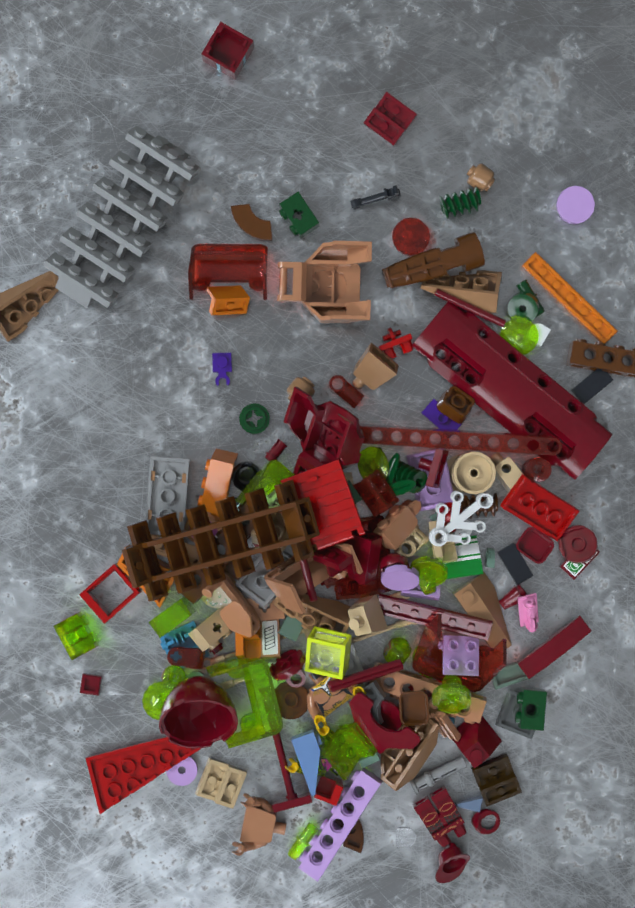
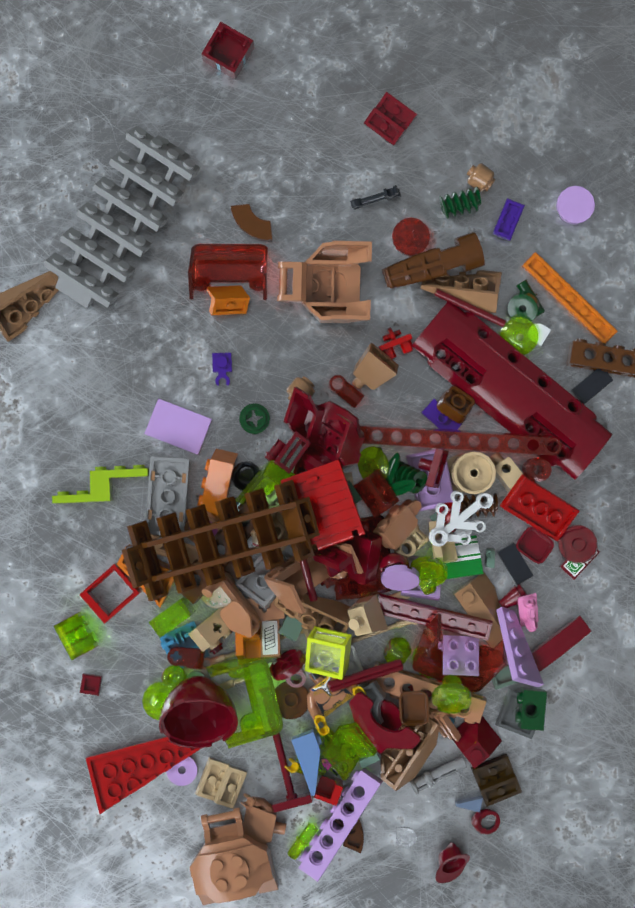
dark green brick [278,191,319,239] -> none
dark red hips [413,786,467,847] -> none
none -> lime bracket [52,465,149,503]
none -> lavender tile [145,398,212,455]
none -> nougat piece [190,808,279,905]
none -> dark red tile [273,431,312,474]
none -> dark purple plate [492,198,525,242]
none -> lavender wing [496,607,544,687]

